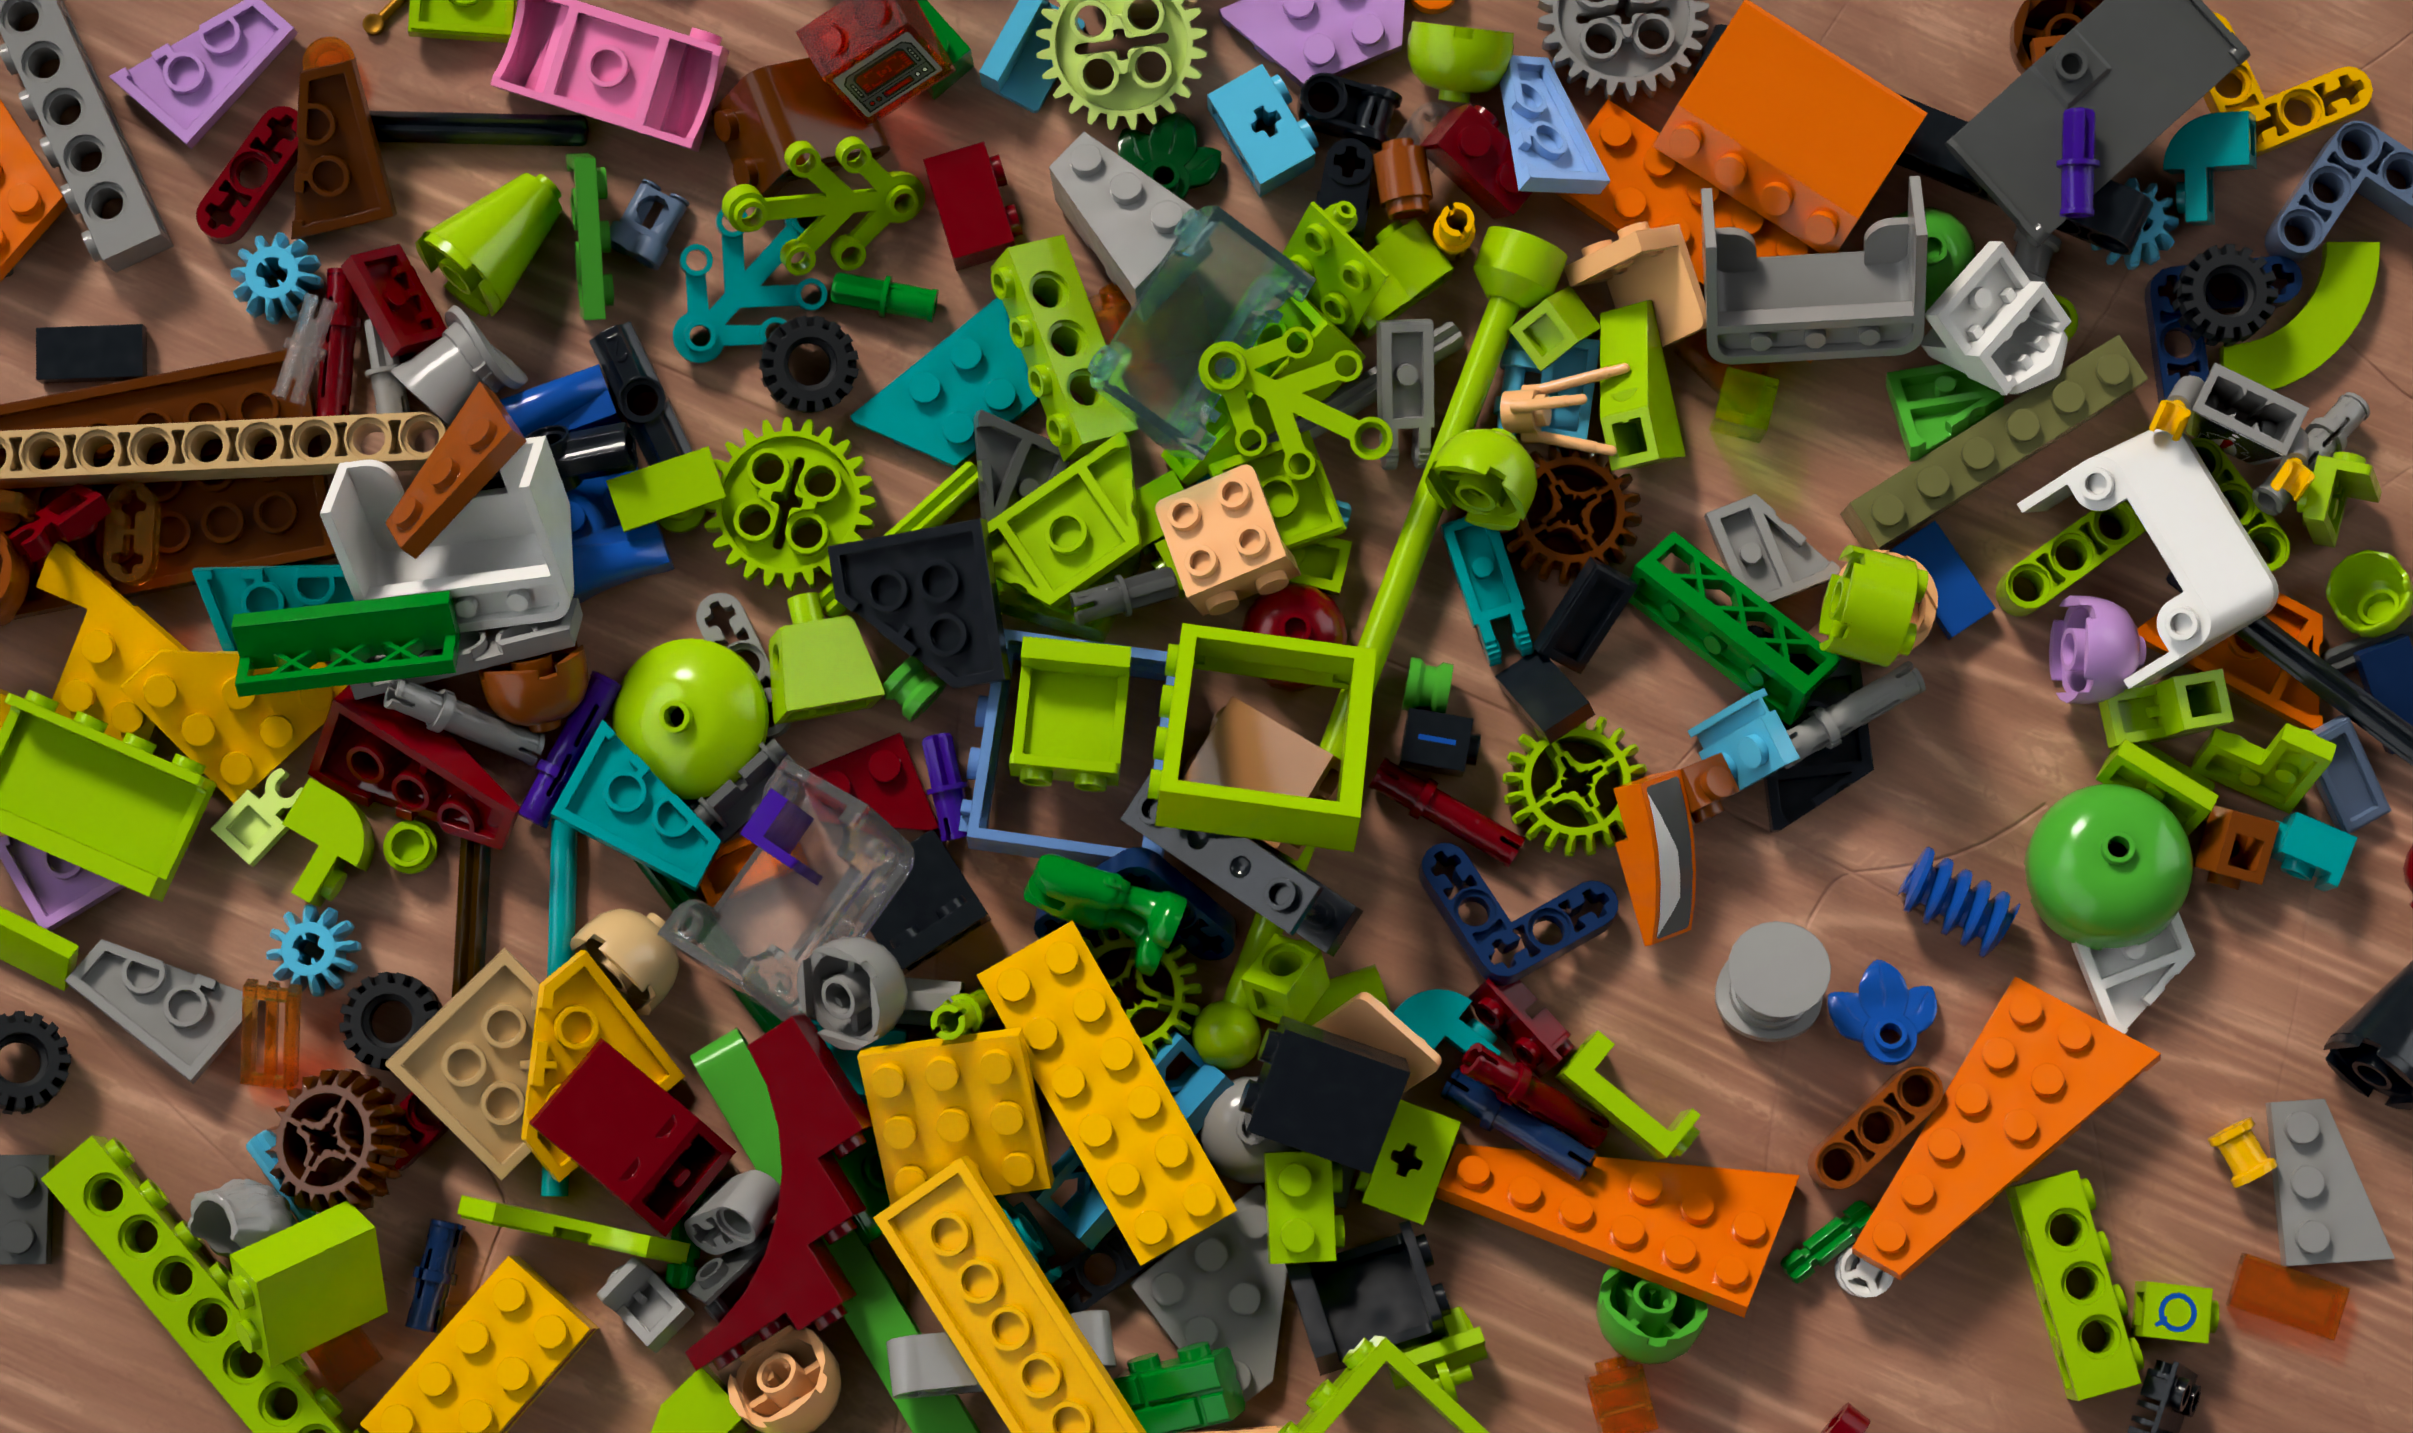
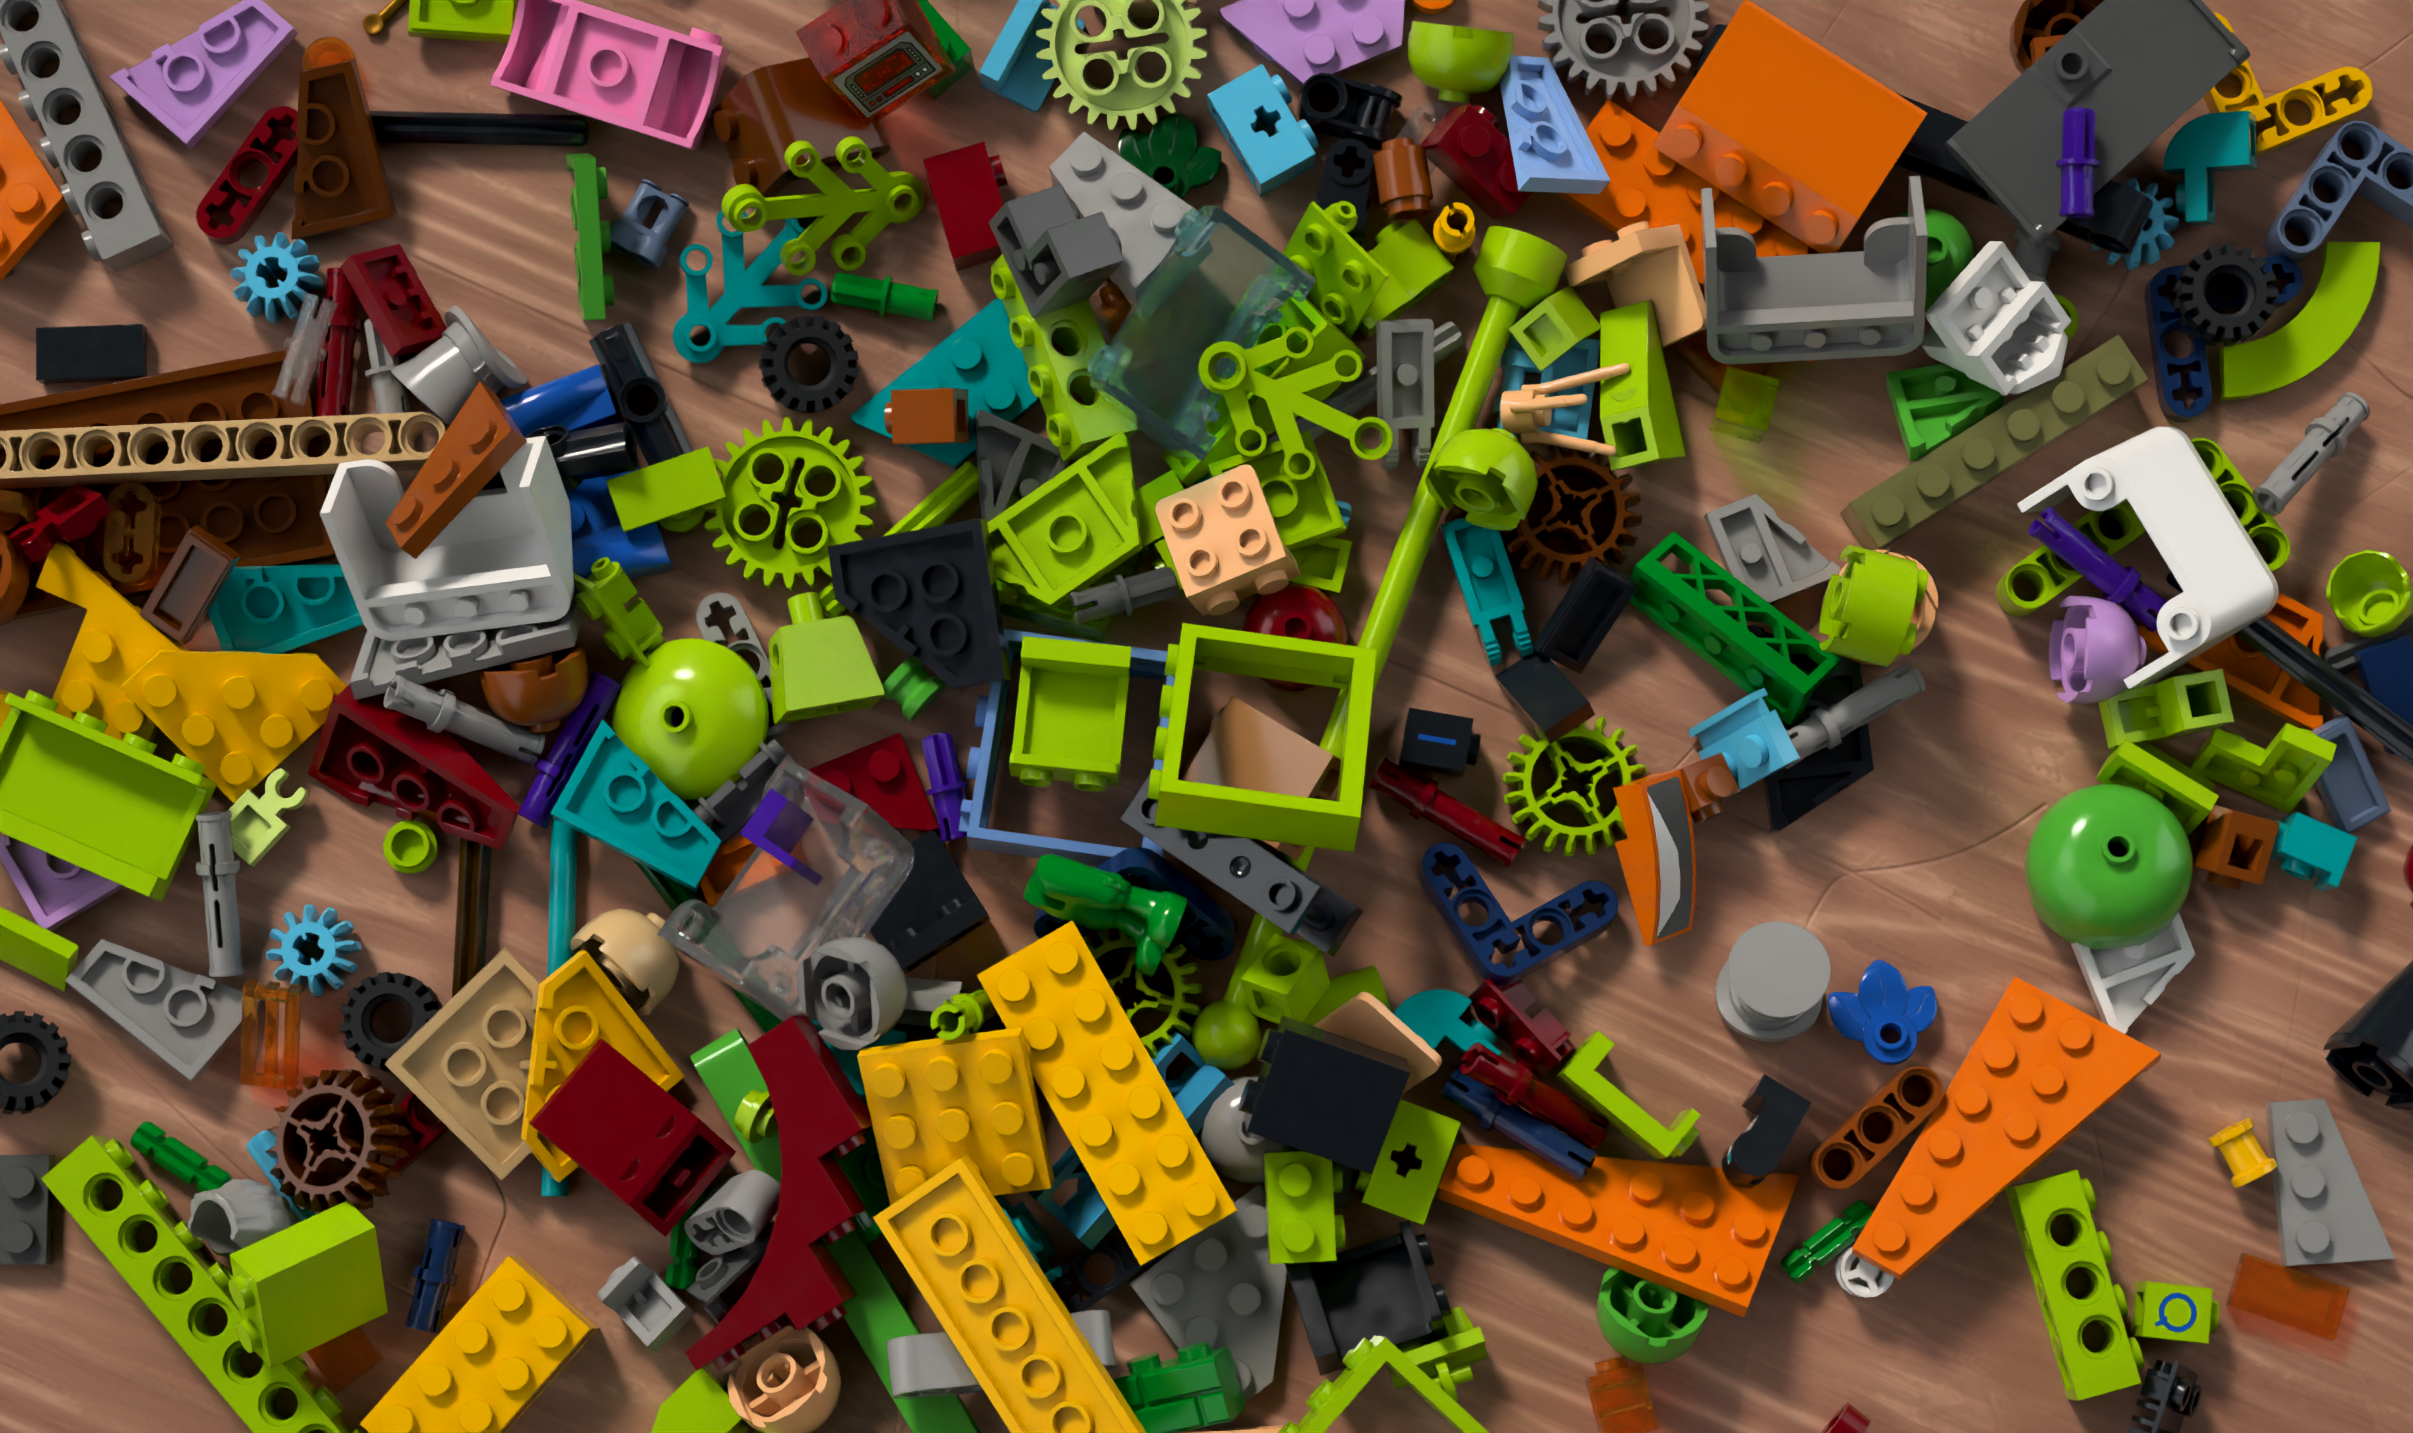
green fence [231,591,461,697] -> none
lime brick [282,778,374,908] -> none
lime cone [415,173,562,317] -> none
lime tile [457,1195,690,1264] -> none
bright green wheel [1402,657,1454,714] -> none
blue tile [1890,521,1996,640] -> none
blue piece [1897,847,2021,958] -> none
light grey torso [2149,362,2315,502] -> none
lime bracket [2297,452,2382,548] -> none
none -> green axle [130,1122,232,1192]
none -> reddish brown tile [139,525,242,645]
none -> light grey pin [196,811,245,977]
none -> lime hinge [573,557,664,667]
none -> lime plate [734,1089,778,1144]
none -> dark orange brick [884,388,969,445]
none -> dark grey brick [988,184,1125,318]
none -> black leg [1721,1074,1812,1188]
none -> dark purple pin [2028,507,2168,632]

